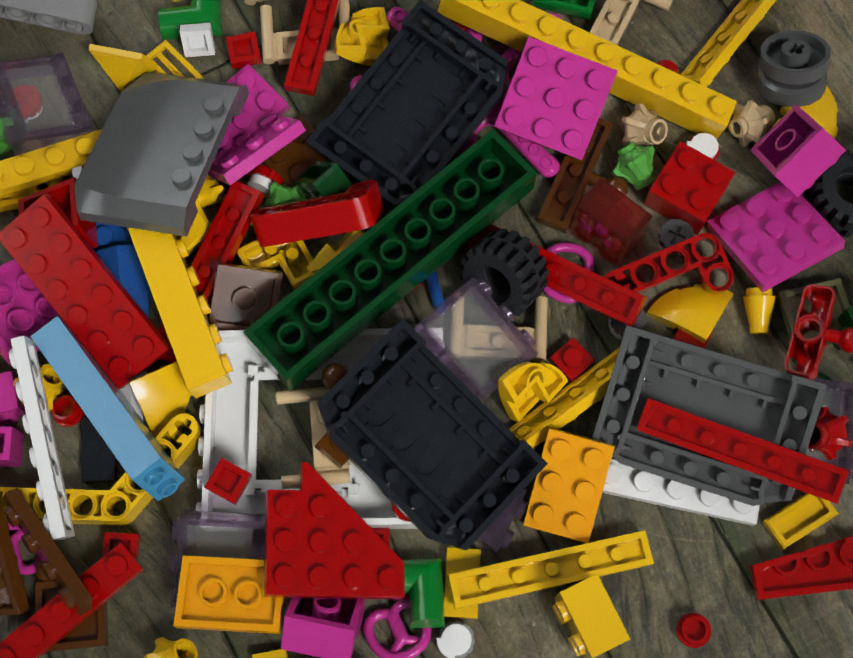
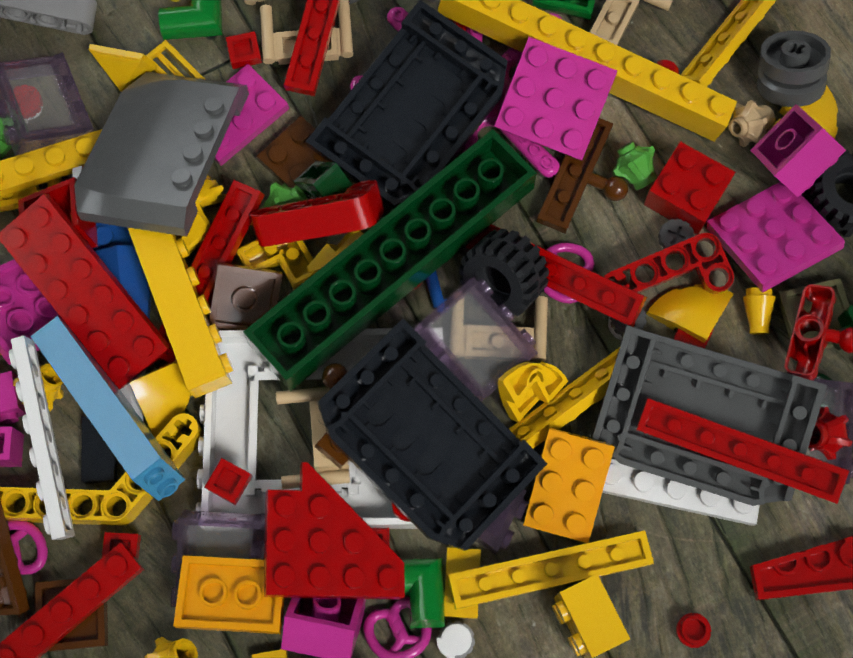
reddish brown plate [3,488,92,616] -> none
red plate [52,395,84,427] -> none
white plate [180,23,215,57] -> none
dark pink plate [208,114,306,185] -> none
piece [247,164,284,198] -> none
yellow brick [335,7,390,66] -> none
red plate [549,337,595,383] -> none
clear red brick [571,177,653,266] -> none
tan rock [621,103,668,147] -> none
white piece [686,133,720,161] -> none
yellow tile [762,493,839,550] -> none

